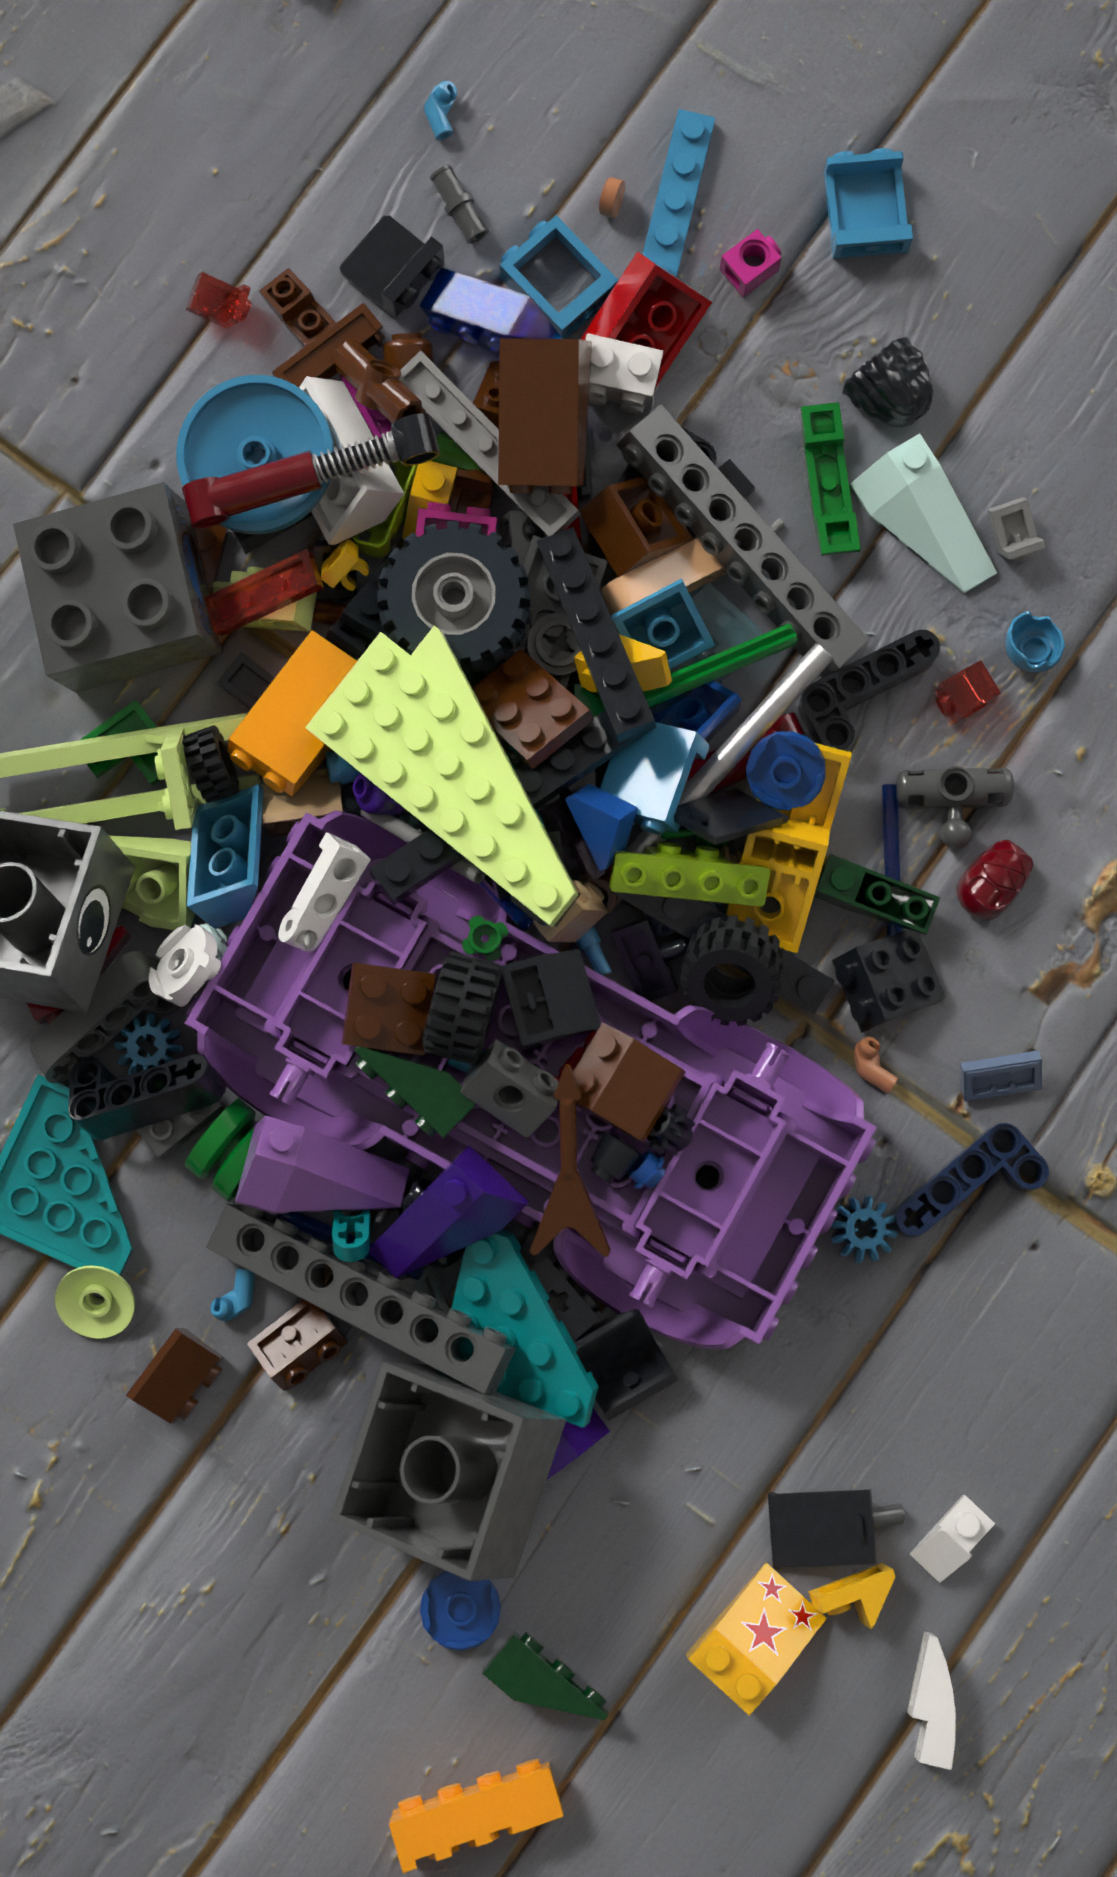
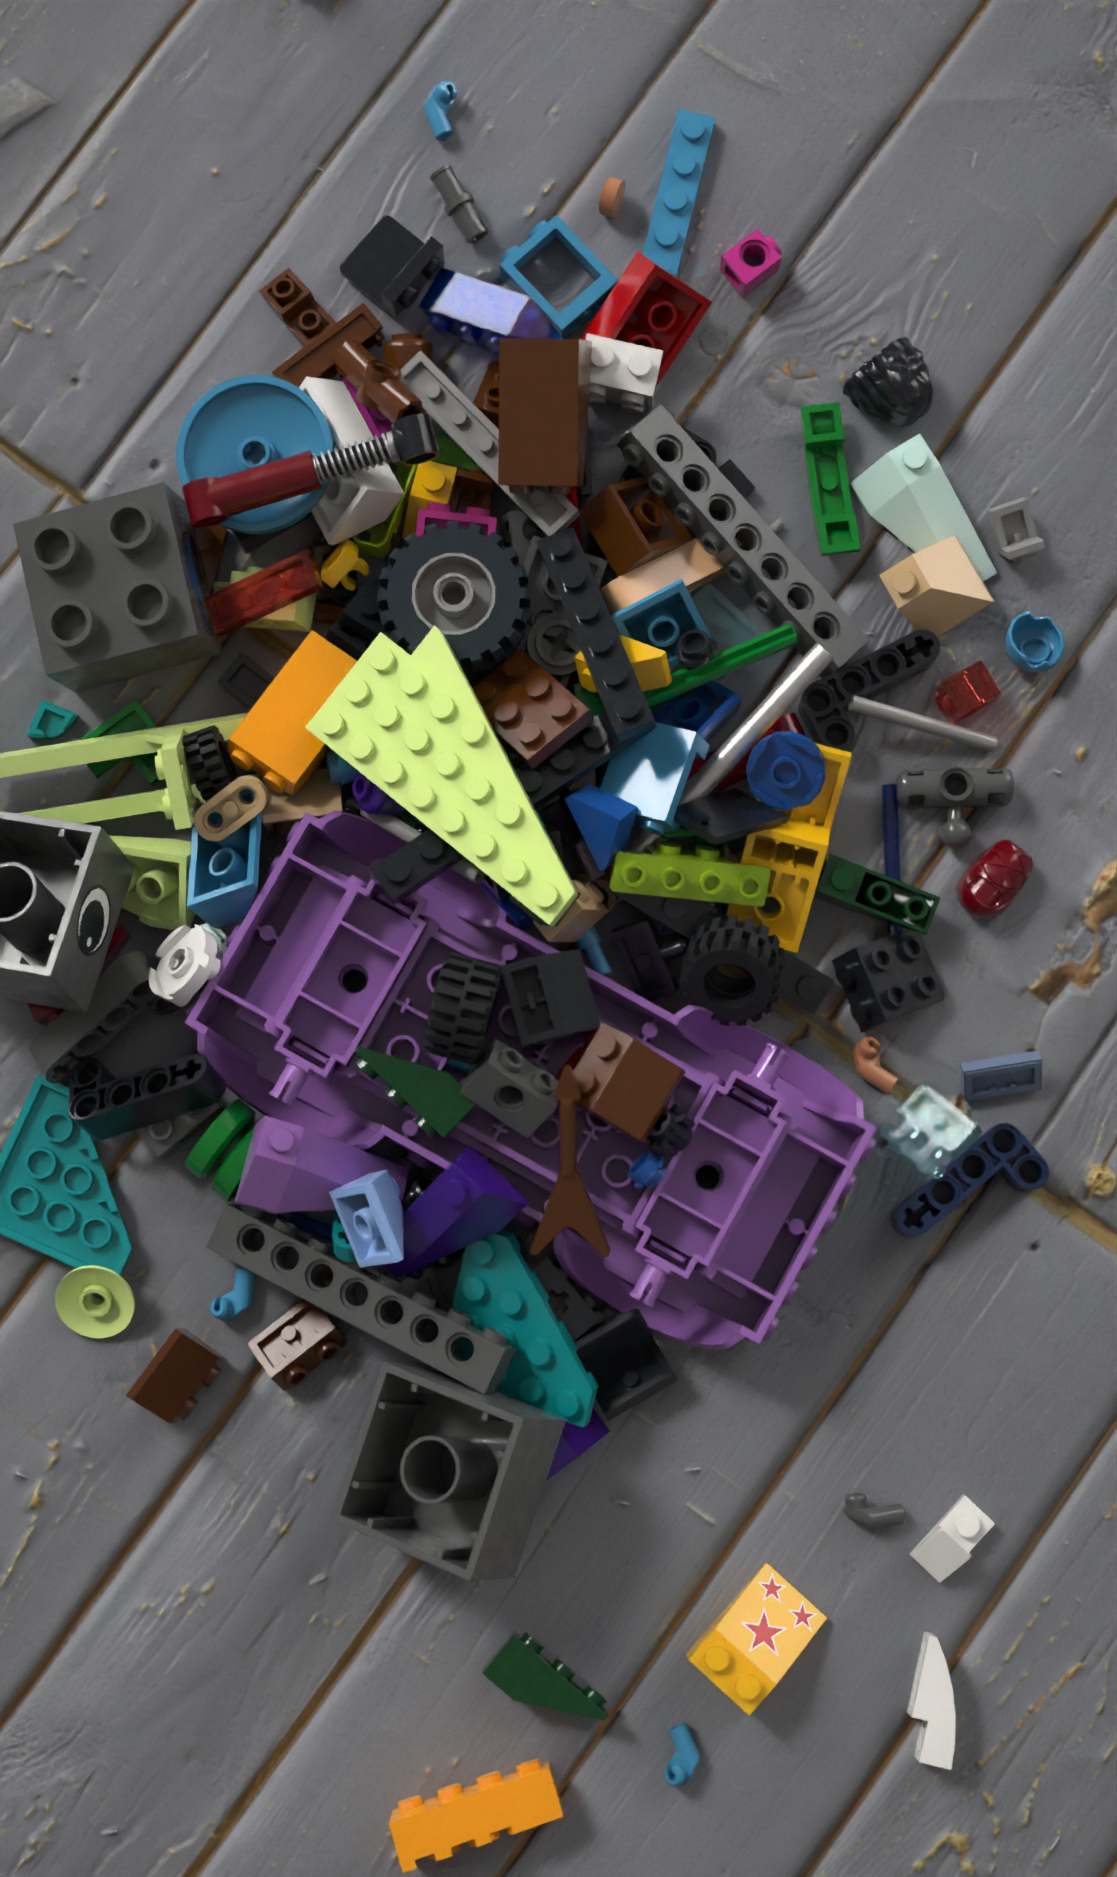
dark azure gear [115,1013,184,1075] -> none
clear red bracket [186,272,251,329] -> none
white leg [279,832,371,953] -> none
reddish brown plate [341,962,436,1056] -> none
blue tile [420,1570,501,1651] -> none
green plate [462,916,508,962] -> none
black hat [591,1130,643,1184] -> none
black container [768,1489,877,1570] -> none
yellow slope [808,1563,896,1629] -> none
dark azure panel [824,148,913,259] -> none
dark azure gear [831,1195,898,1263] -> none
none -> teal tile [26,700,79,740]
none -> tan plate [194,775,268,841]
none -> light blue slope [329,1170,403,1268]
none -> dark azure arm [664,1722,700,1787]
none -> black plate [675,630,715,667]
none -> light grey piece [848,695,998,752]
none -> tan slope [879,535,995,638]
none -> clear light blue plate [880,1083,982,1179]

